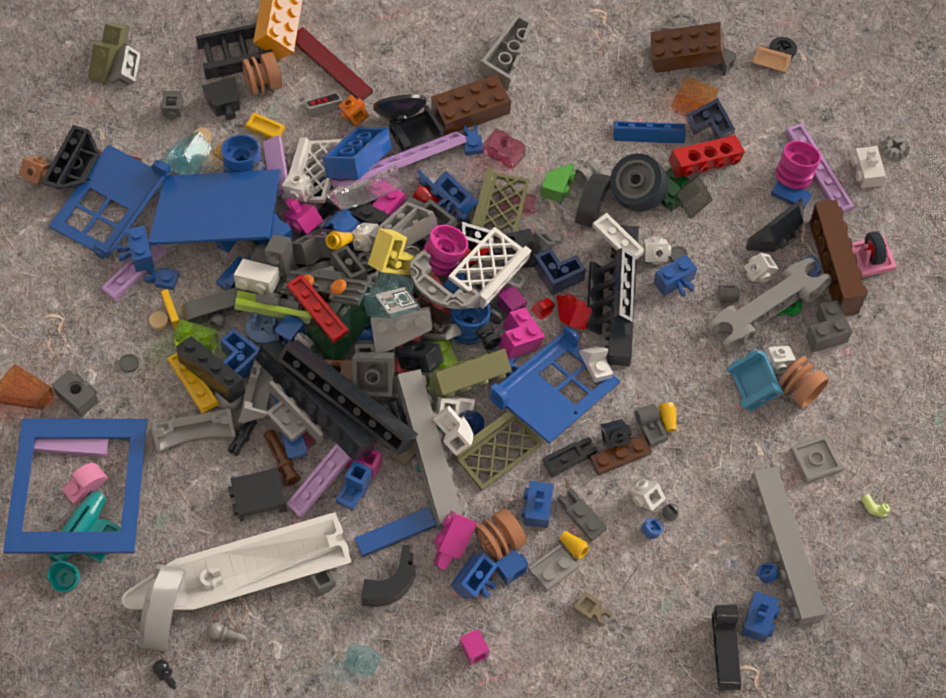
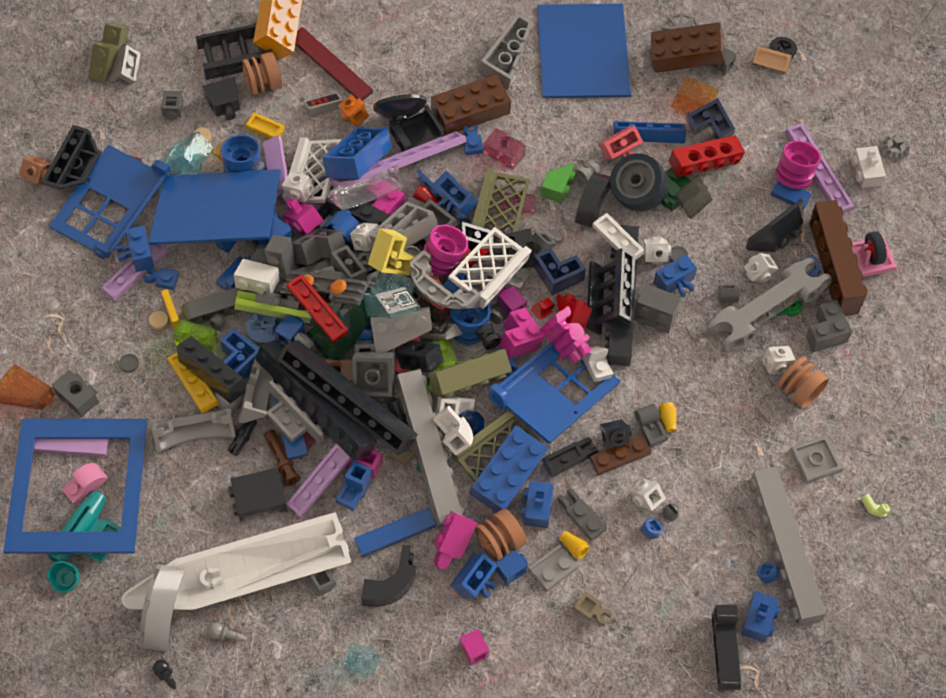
yellow cone [326,231,353,250] -> none
dark azure panel [726,350,783,412] -> none
none -> blue brick [469,426,548,513]
none -> blue piece [537,4,631,98]
none -> dark pink hips [540,306,592,365]
none -> coral brick [598,126,643,160]
none -> dark grey brick [634,284,681,334]

